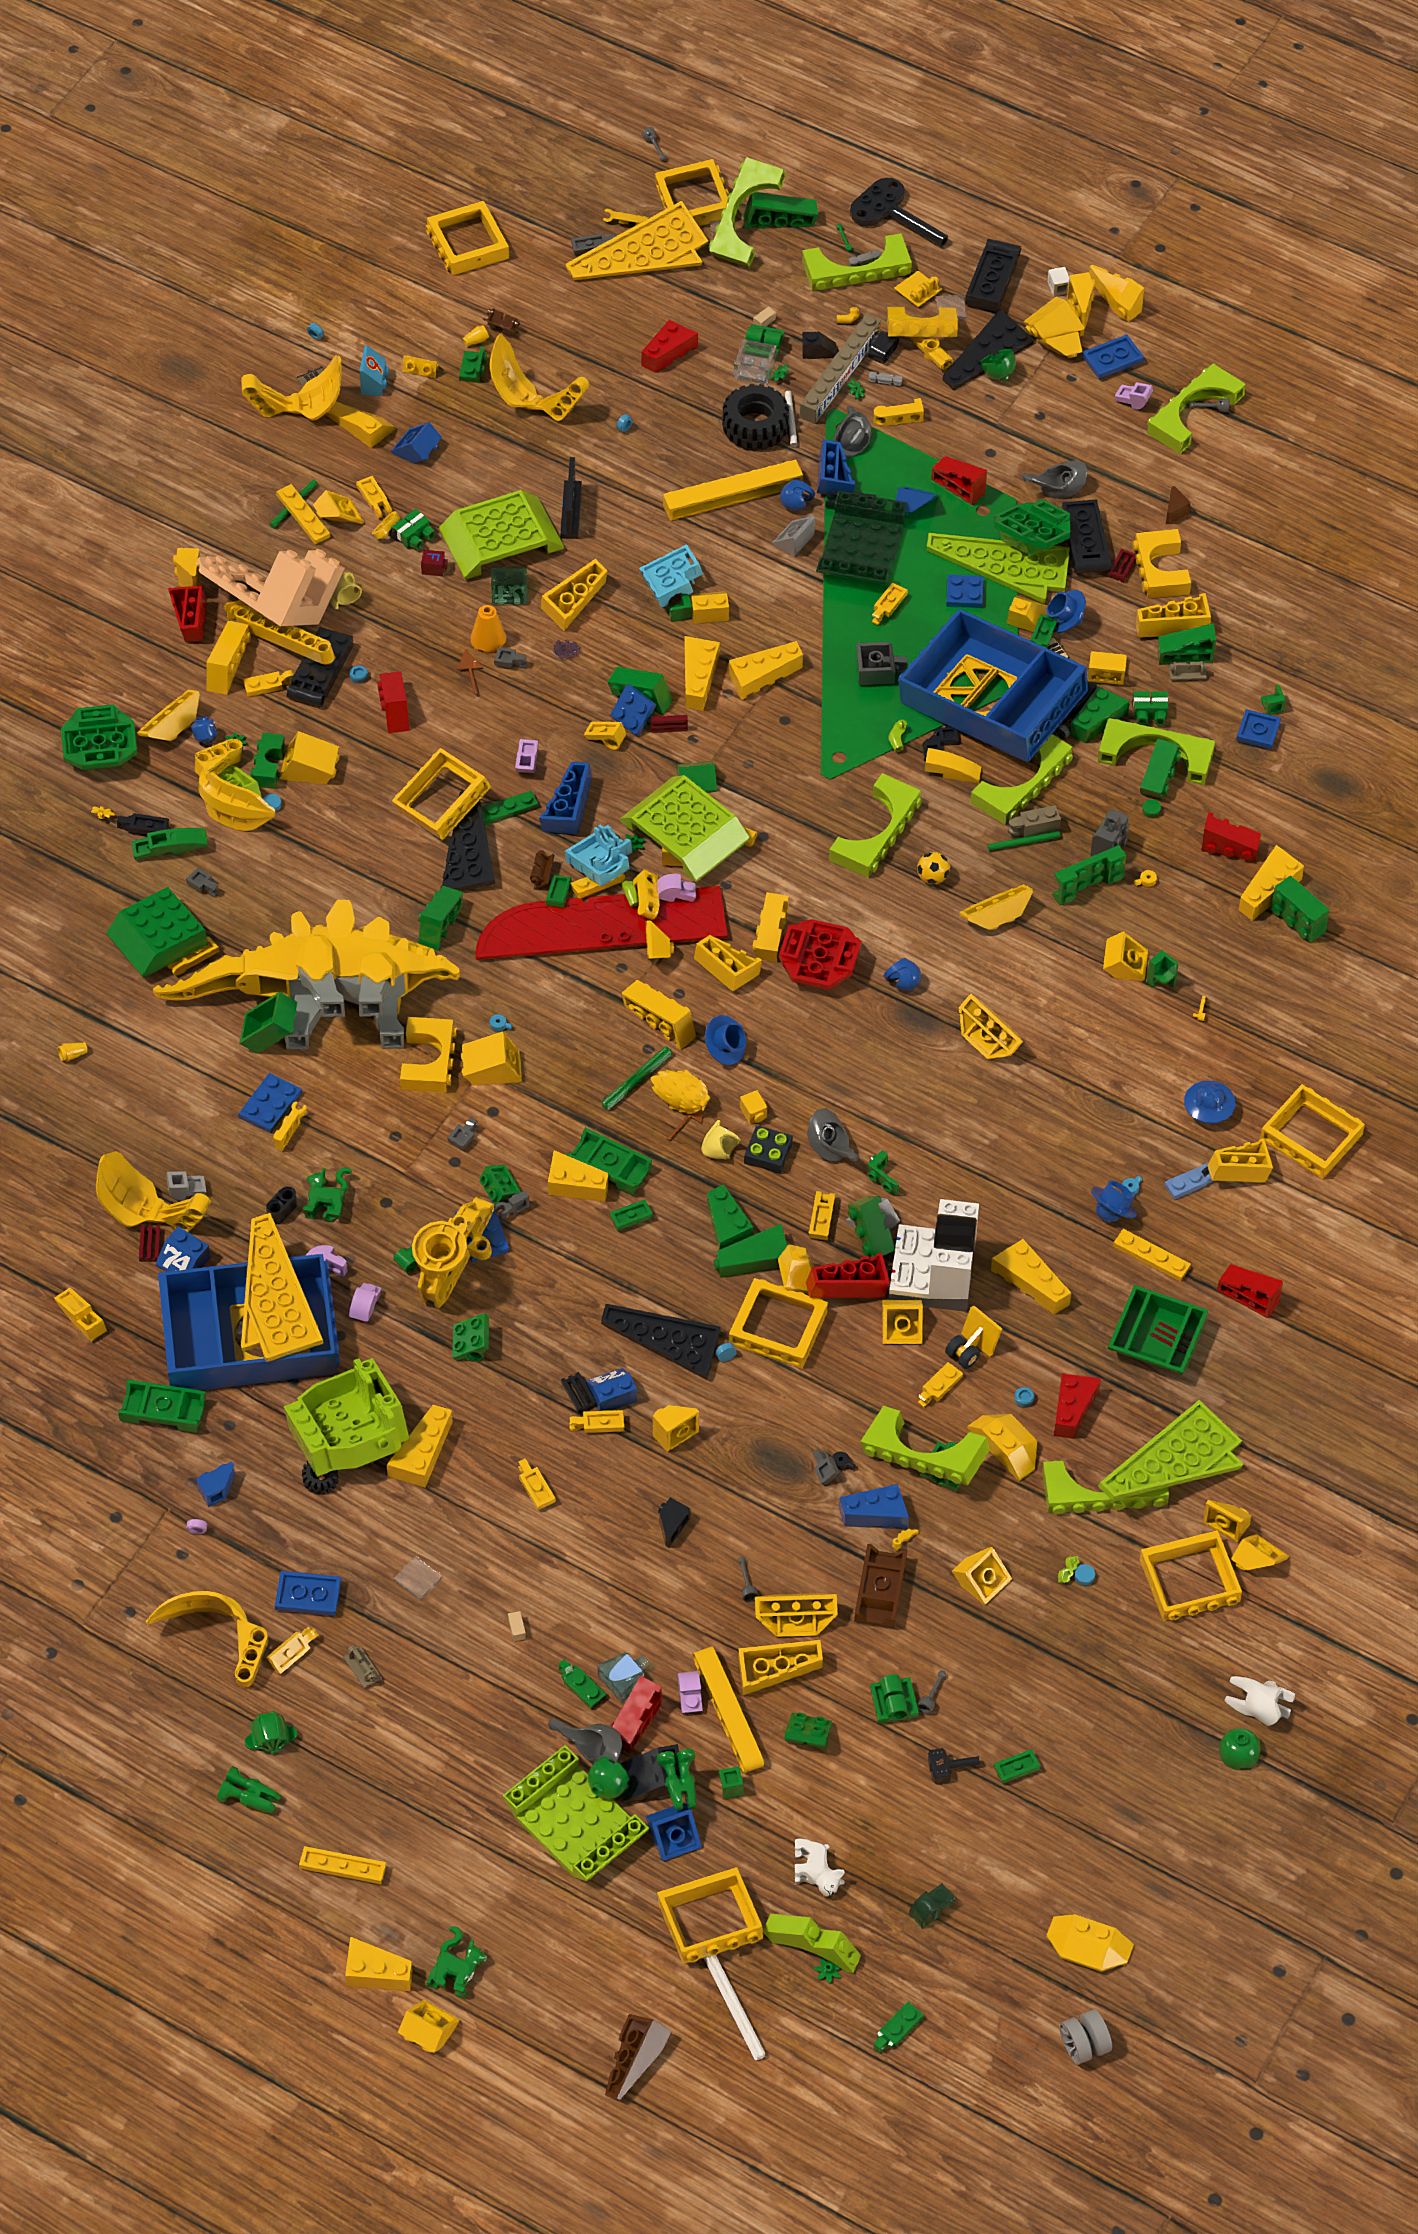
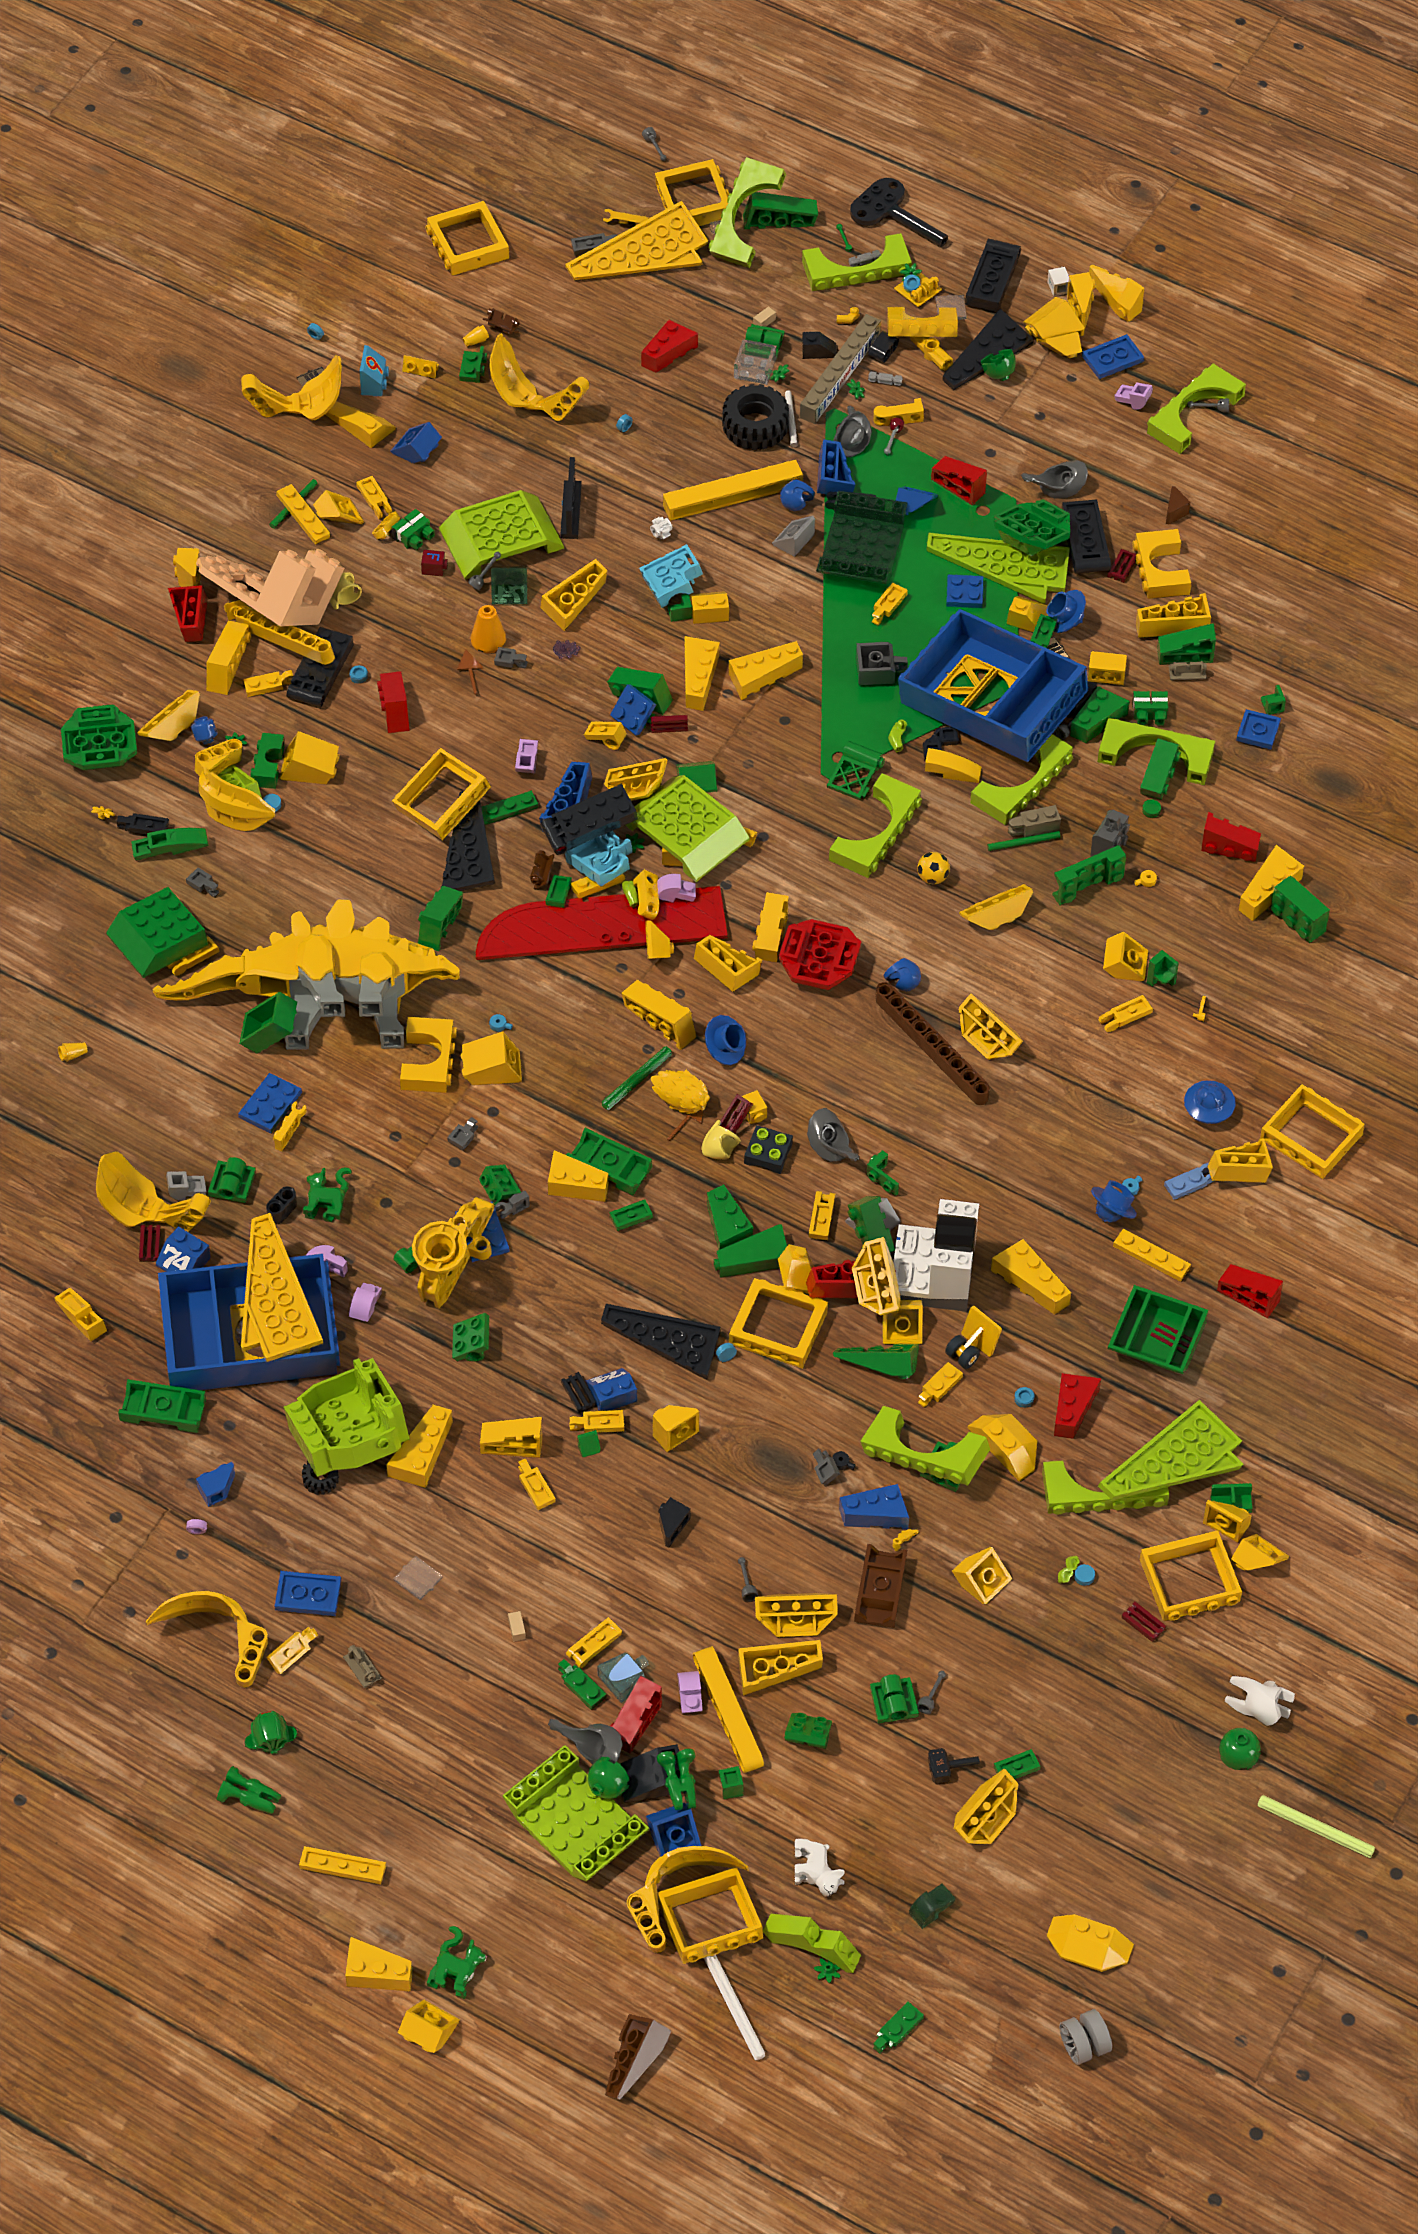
none -> green plate [208,1157,256,1203]
none -> dark grey hinge [468,552,501,590]
none -> yellow wedge [480,1417,542,1458]
none -> black hinge [540,784,638,855]
none -> yellow plate [566,1617,622,1669]
none -> green slope [577,1430,601,1457]
none -> yellow wedge [604,758,668,801]
none -> yellow piece [627,1846,749,1953]
none -> white gear [650,517,672,539]
none -> dark red tile [719,1094,753,1134]
none -> green piece [827,741,885,800]
none -> green wedge [833,1344,919,1379]
none -> yellow wedge [852,1237,901,1316]
none -> reddish brown beam [875,982,990,1105]
none -> hinge [884,418,904,455]
none -> green plant [900,263,922,281]
none -> dark azure tile [903,275,920,293]
none -> yellow wedge [953,1769,1019,1844]
none -> yellow hinge [1098,995,1153,1032]
none -> dark red tile [1121,1602,1166,1642]
none -> green panel [1210,1483,1253,1513]
none -> yellowish green axle [1258,1795,1375,1858]

